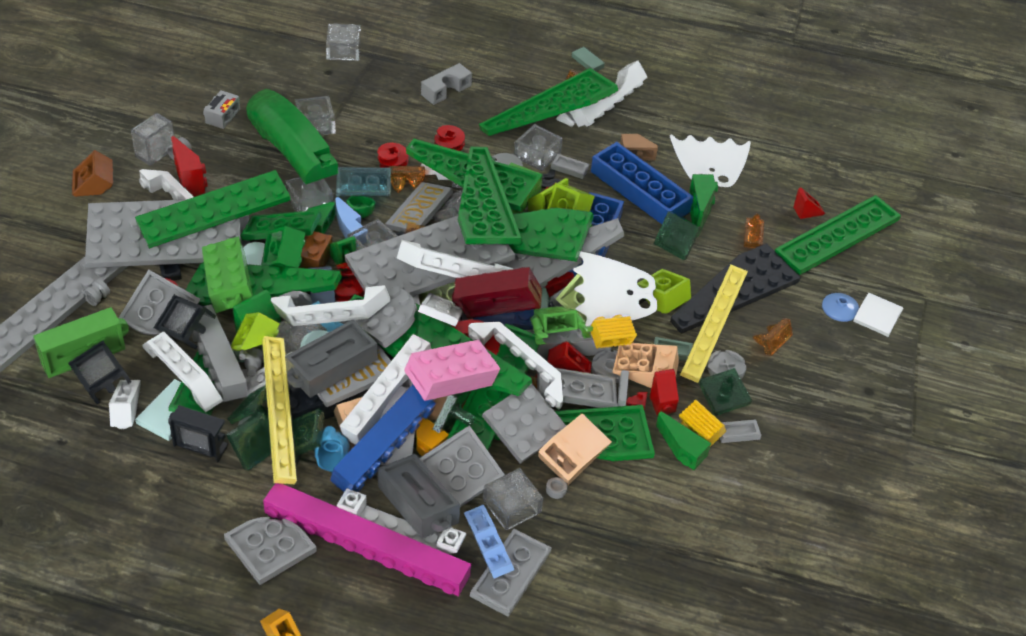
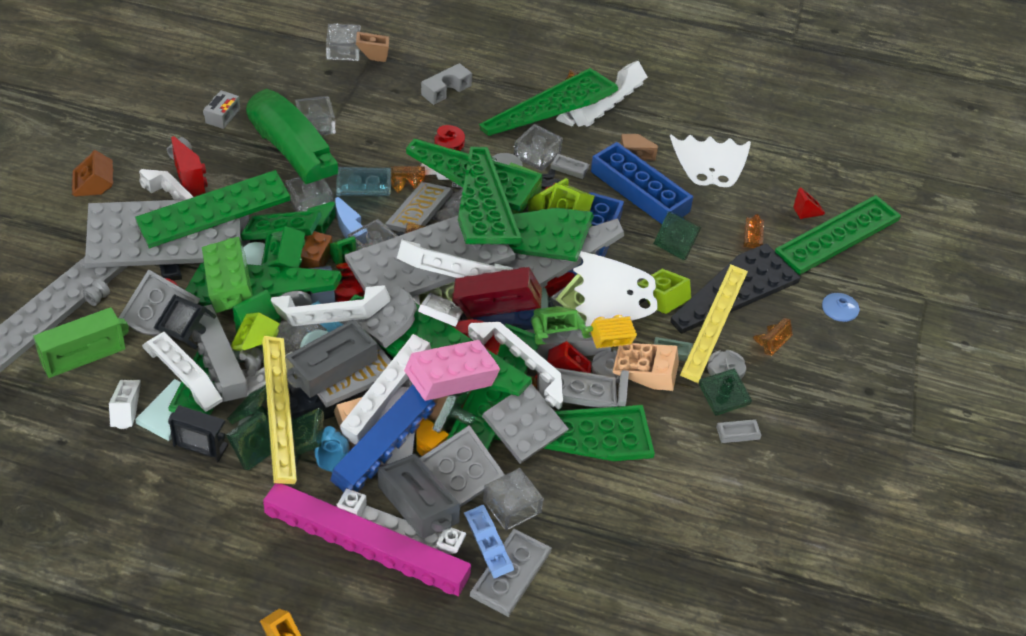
black window [68,341,132,405] -> none
clear brick [131,113,174,166] -> none
light grey plate [224,517,317,585] -> none
green helmet [346,196,375,218] -> none
red piece [377,143,409,172] -> none
light nougat slope [538,414,612,485] -> none
light grey tile [546,477,567,499] -> none
sand green tile [571,47,605,71] -> none
red tile [625,392,647,411] -> none
red slope [650,369,679,415] -> none
green slope [656,411,711,470] -> none
yellow brick [679,400,726,447] -> none
green slope [689,174,718,237] -> none
white slope [853,293,903,337] -> none
none -> medium nougat slope [356,32,389,62]

